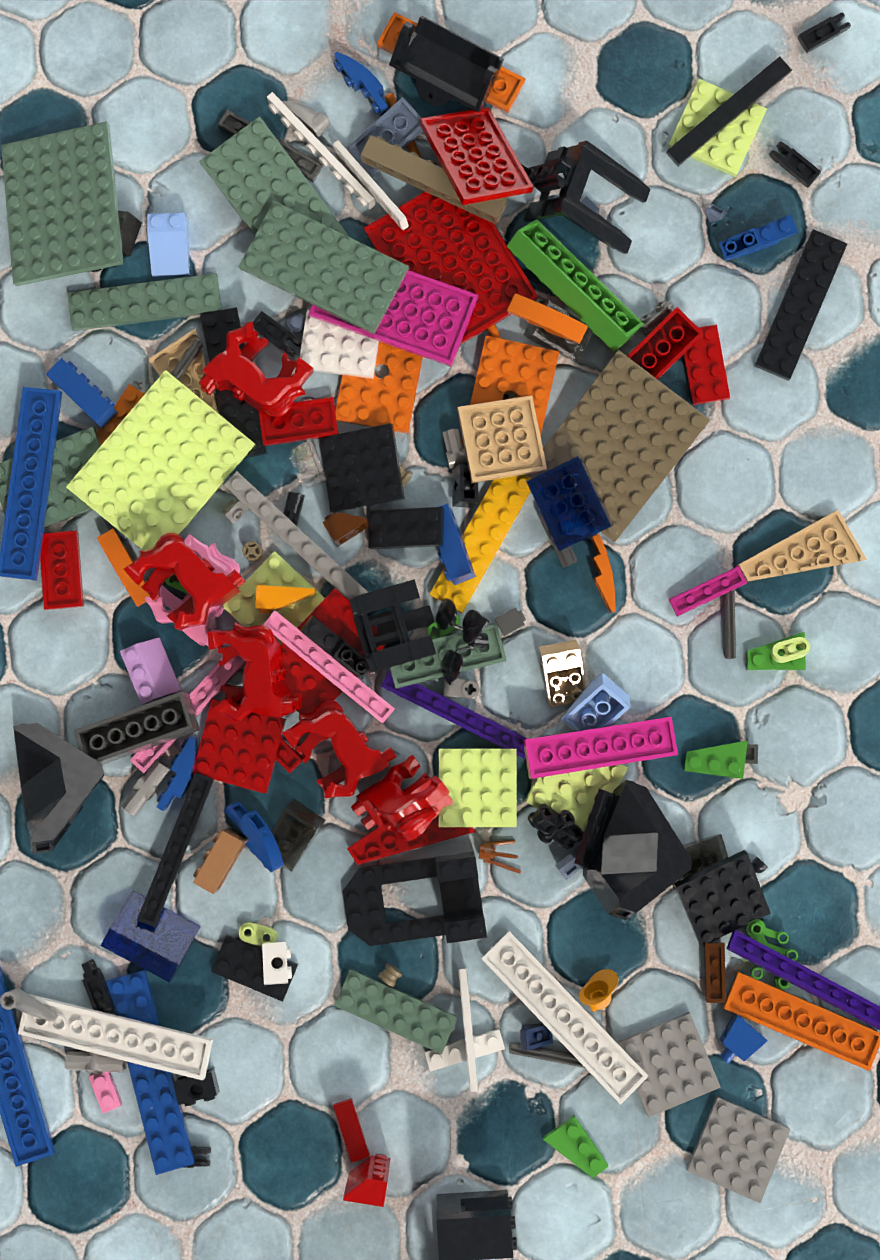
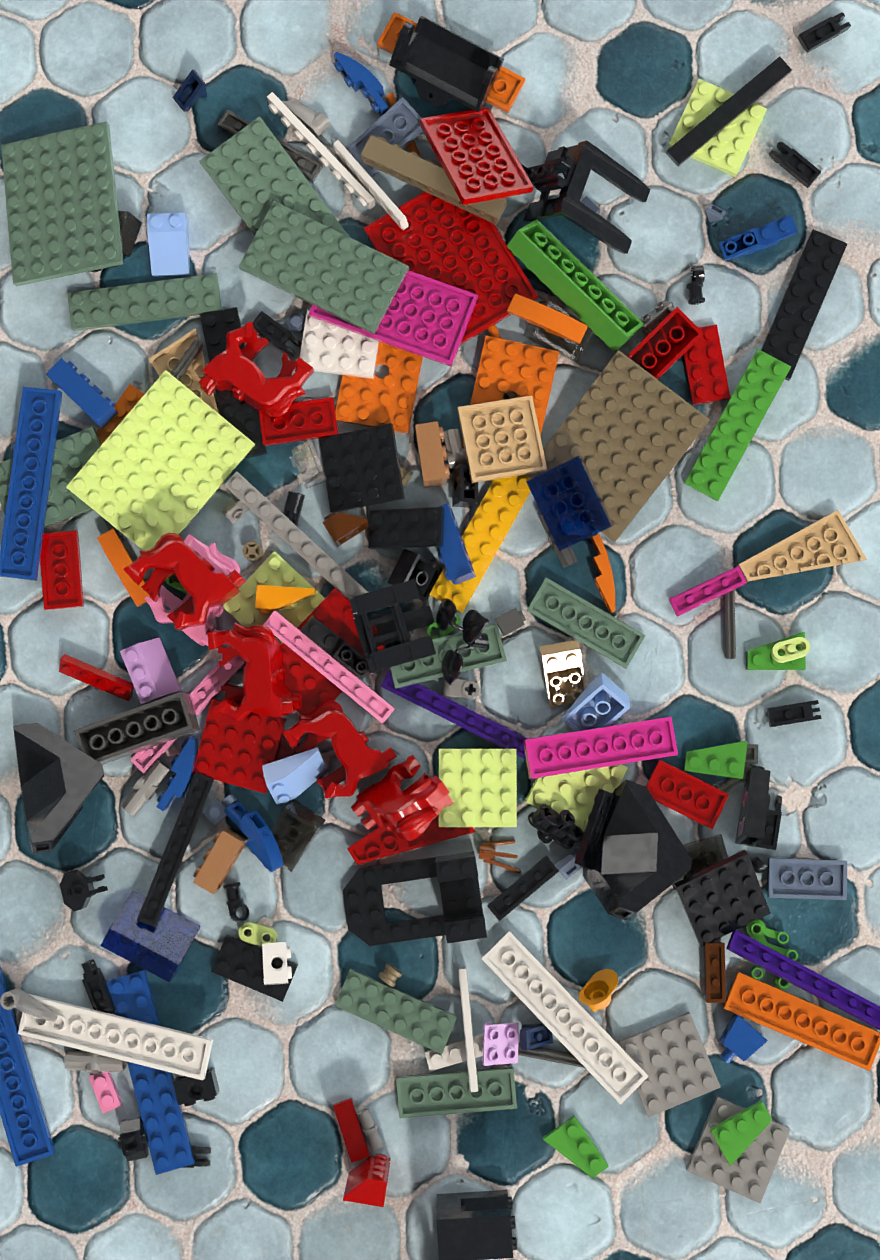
none -> red plate [59,654,134,701]
none -> black hinge [60,870,108,911]
none -> black hinge [118,1116,149,1162]
none -> dark blue slope [172,69,207,112]
none -> sand blue plate [202,794,237,826]
none -> black connector [223,882,249,922]
none -> light blue slope [262,747,328,804]
none -> light grey pin [357,1108,384,1151]
none -> black slope [387,549,443,603]
none -> sand green plate [396,1067,517,1119]
none -> medium nougat brick [415,421,450,488]
none -> lavender hinge [482,1022,519,1066]
none -> black plate [487,856,559,921]
none -> sand green plate [527,578,646,669]
none -> red plate [645,760,729,830]
none -> bright green plate [684,349,791,501]
none -> black connector [686,265,705,305]
none -> bright green wing [710,1101,772,1166]
none -> black slope [735,766,771,847]
none -> black hinge [755,794,782,850]
none -> black hinge [766,700,822,727]
none -> sand blue plate [767,858,847,900]

